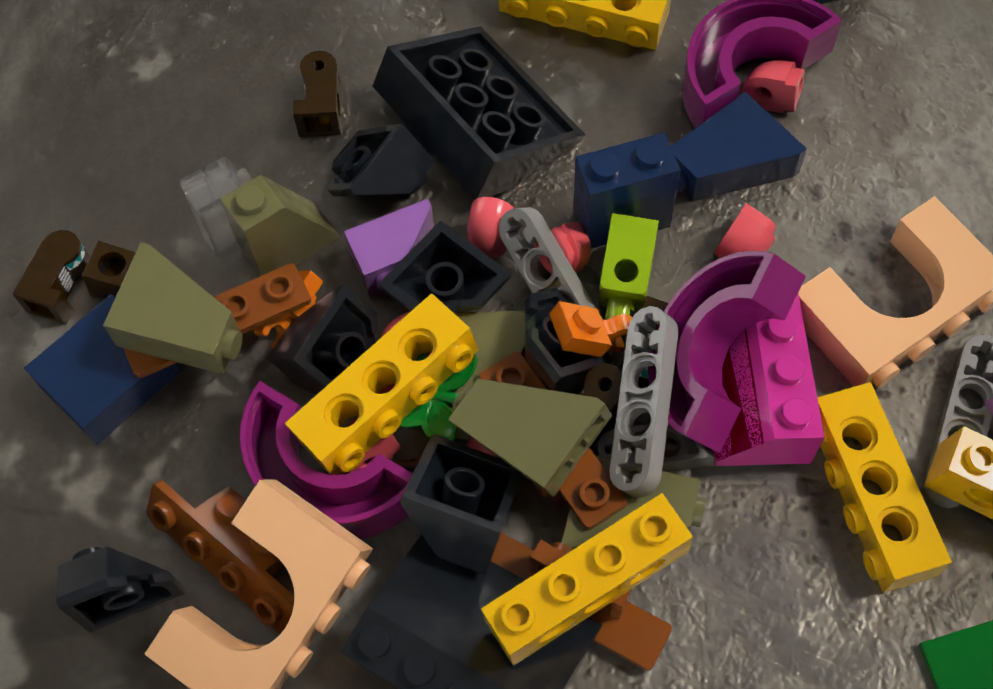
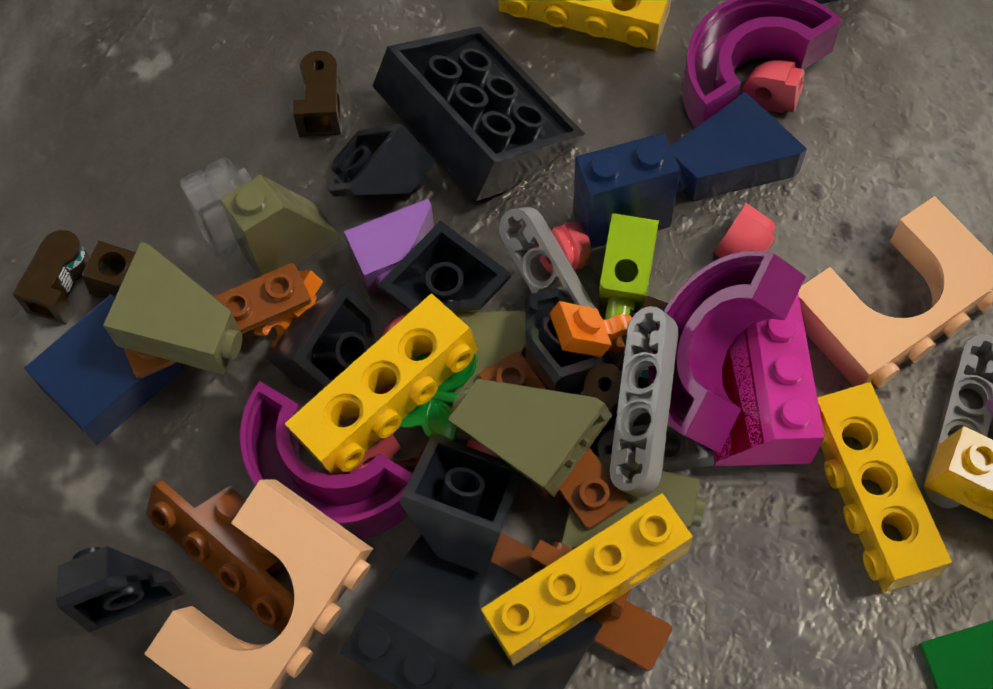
coral piece [467,197,514,259] -> none

